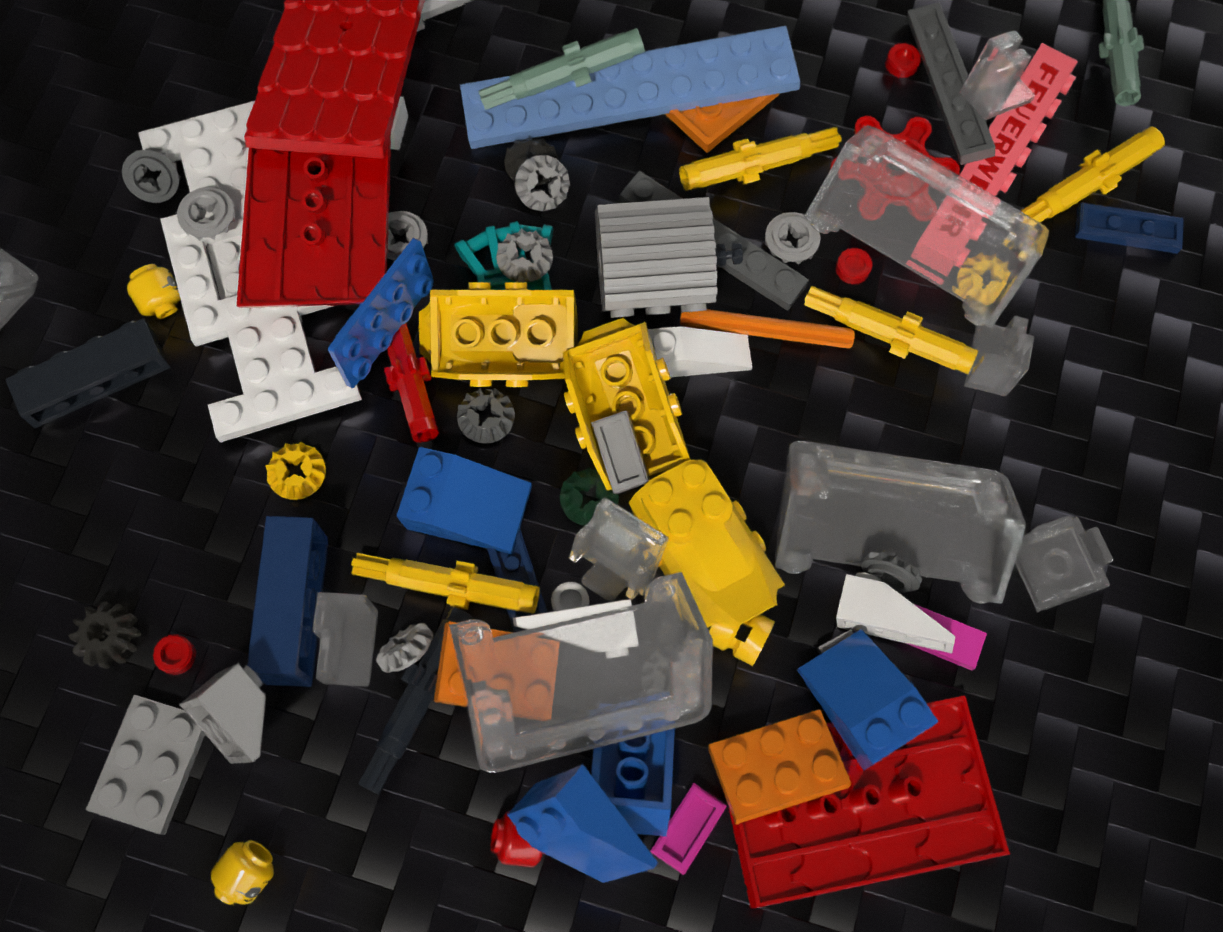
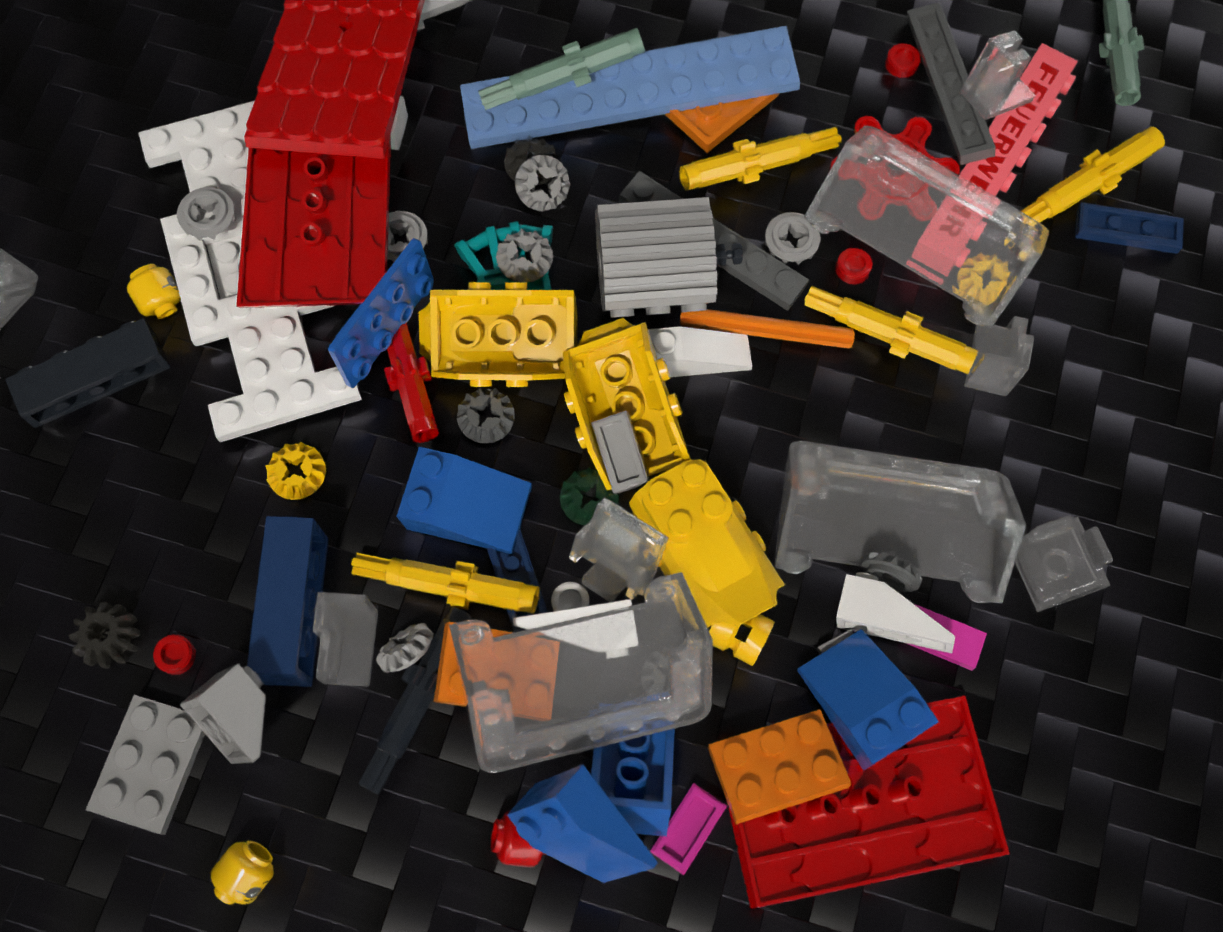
dark grey gear [122,147,181,203] -> none

